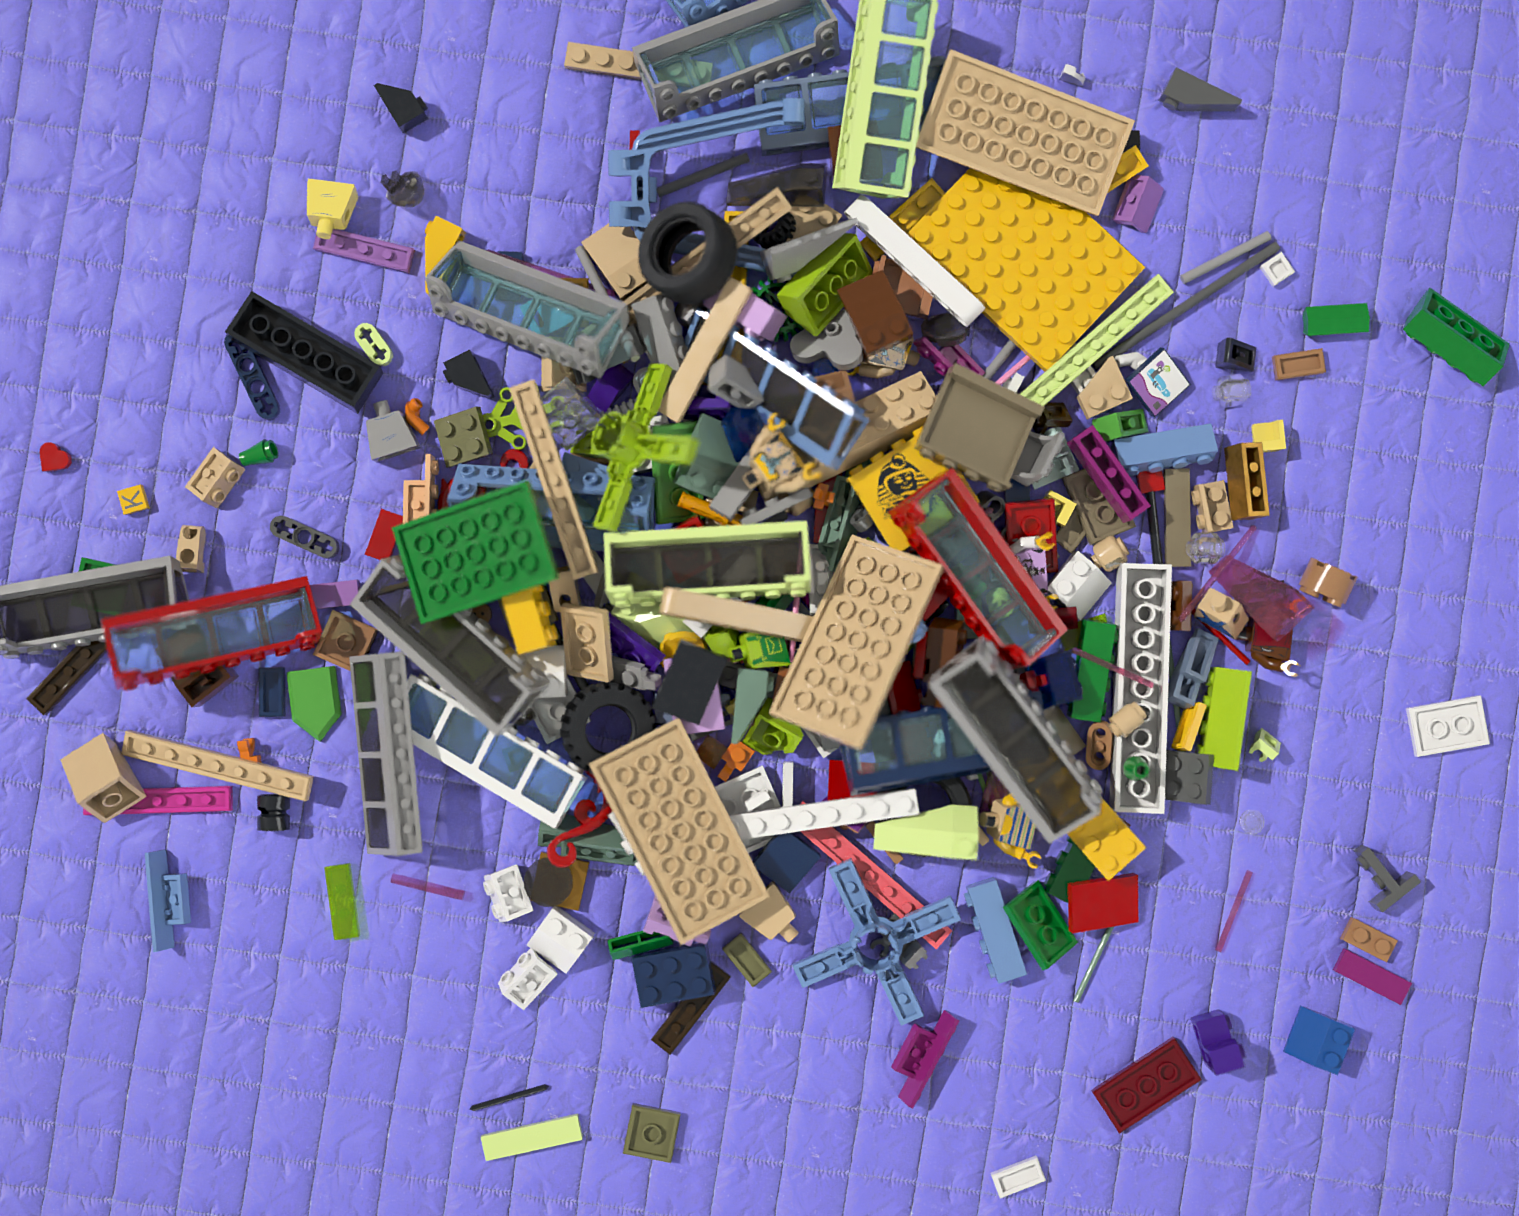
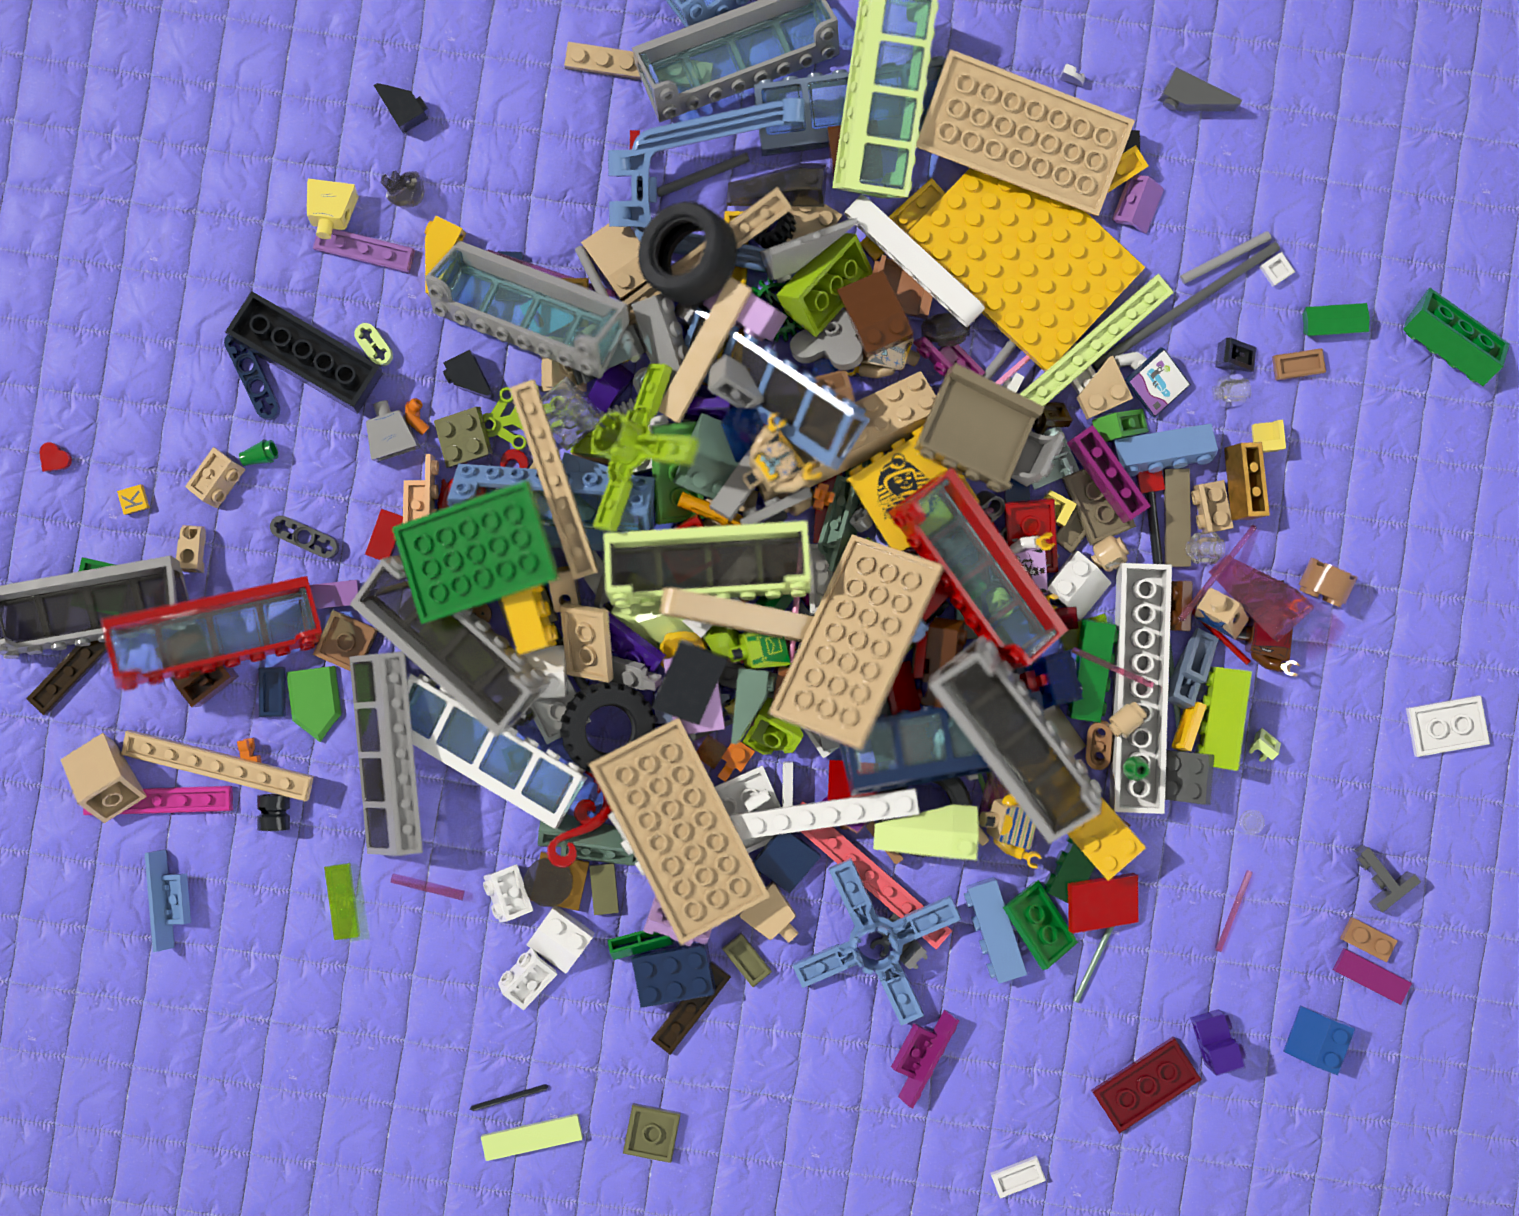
none -> olive tile [589,863,619,915]

